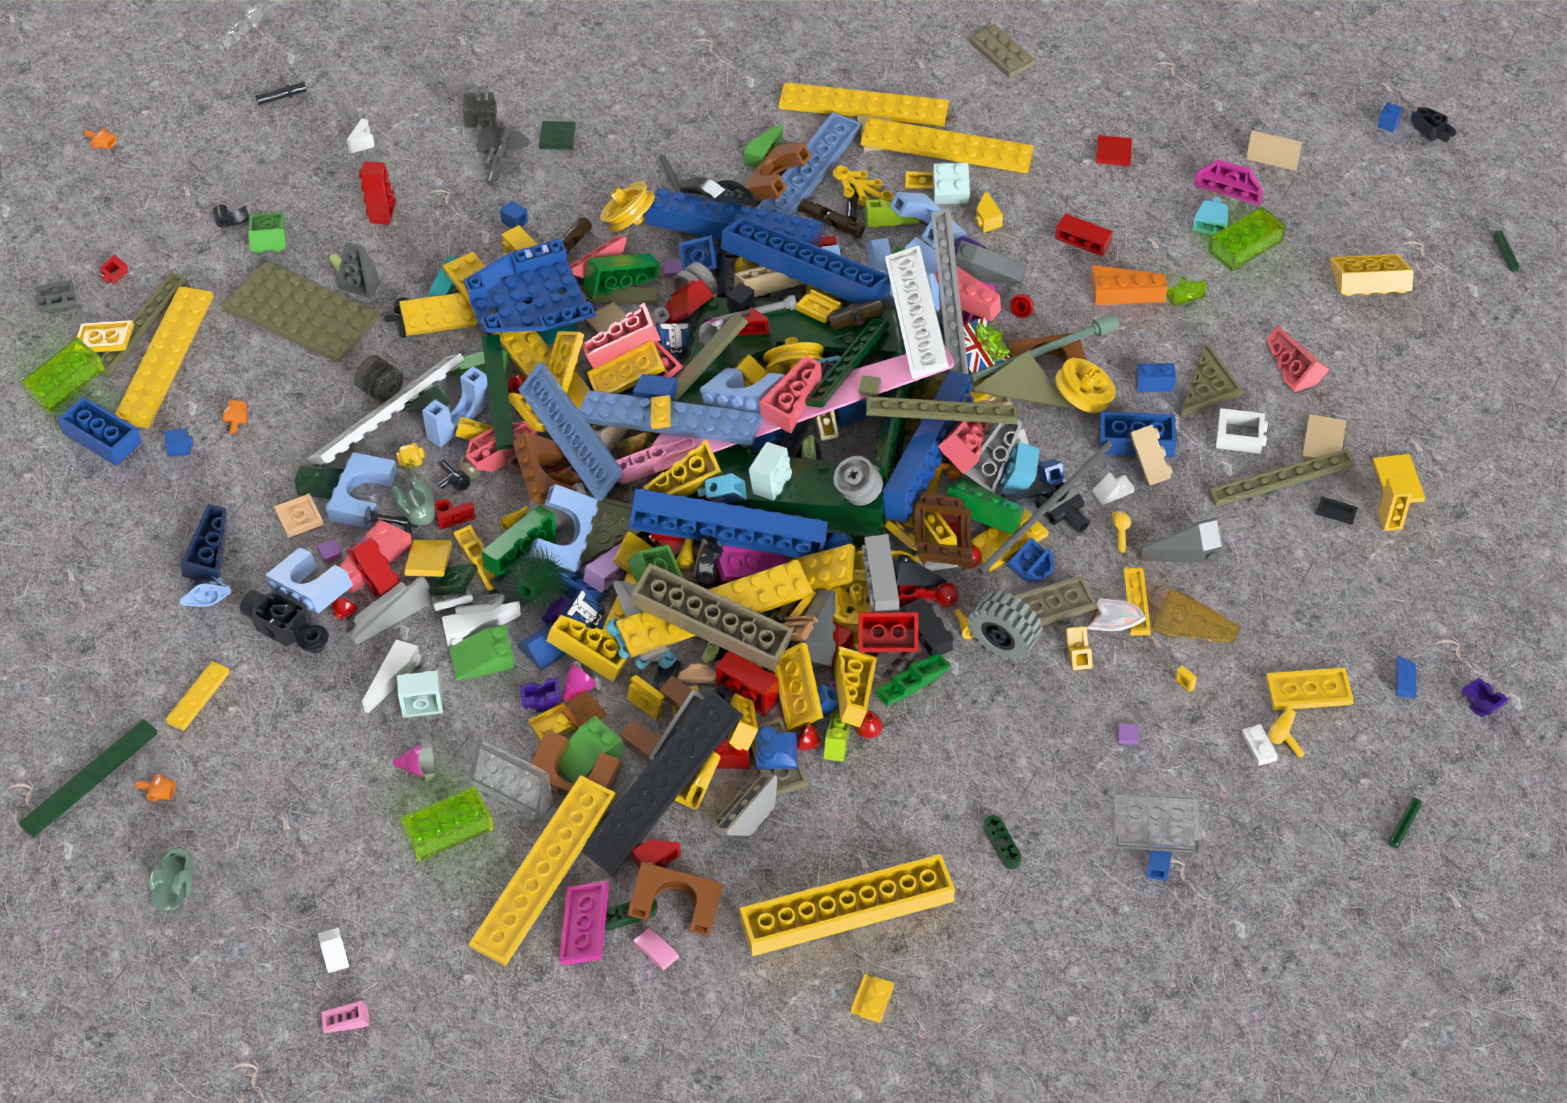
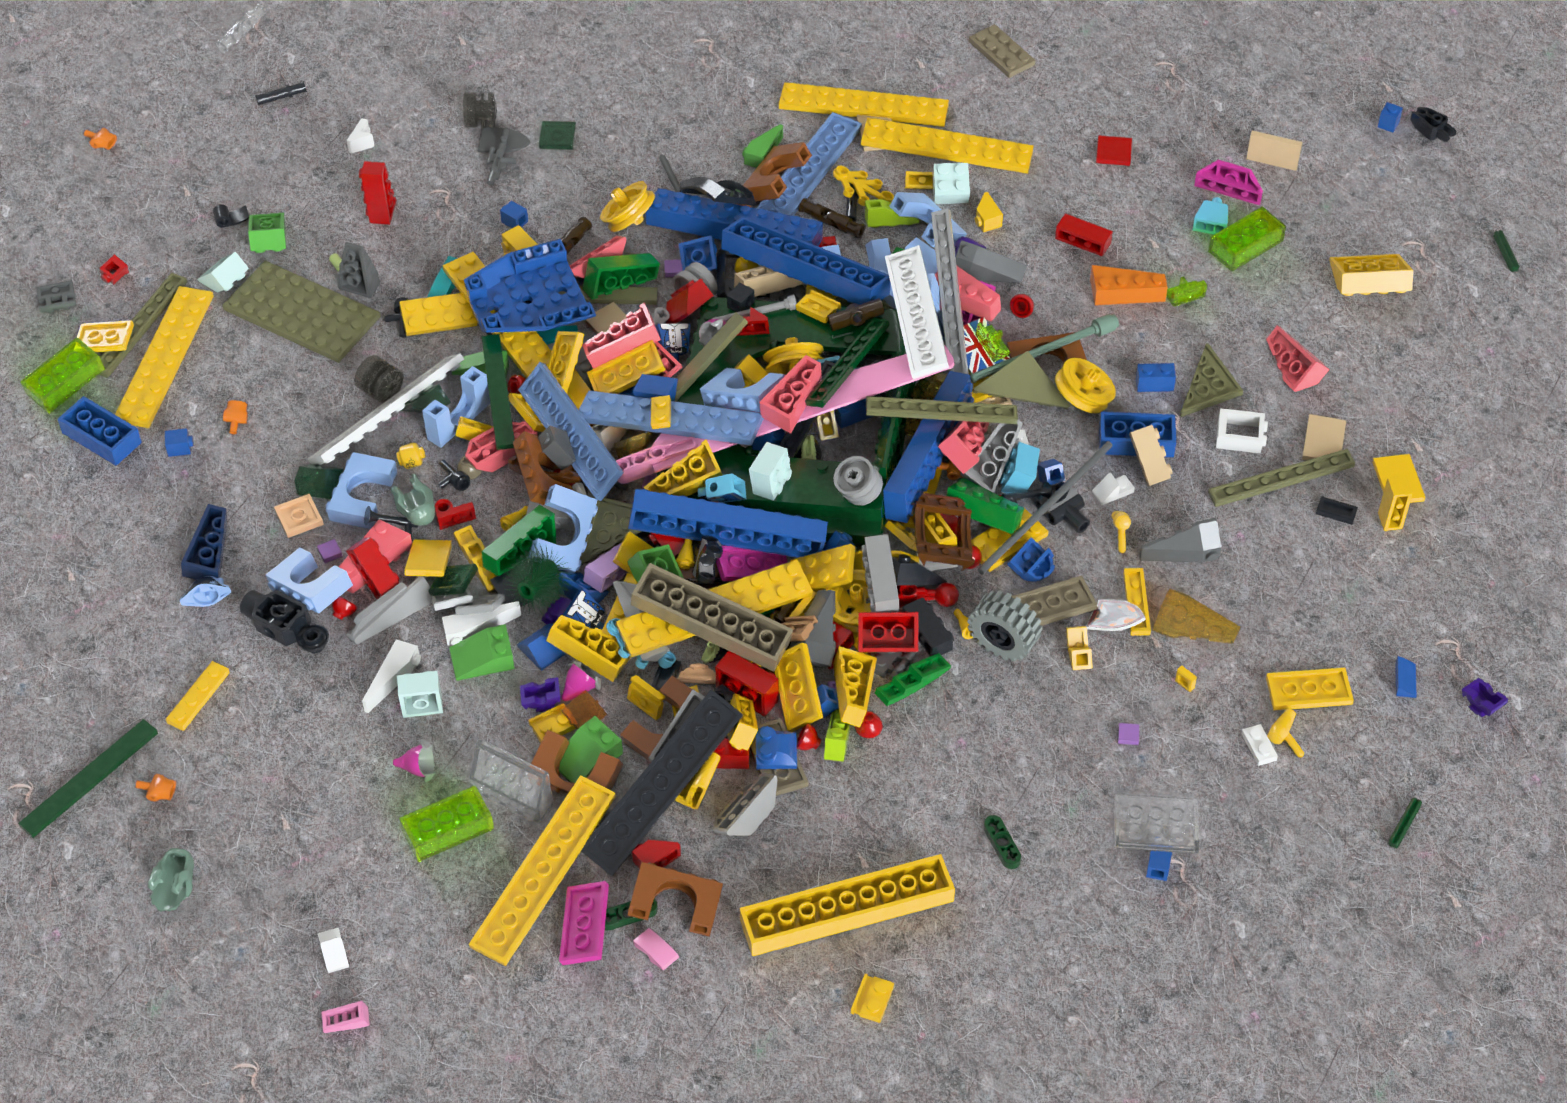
olive tile [858,376,881,396] -> none
none -> light aqua slope [197,252,249,293]
none -> dark grey slope [538,426,576,471]

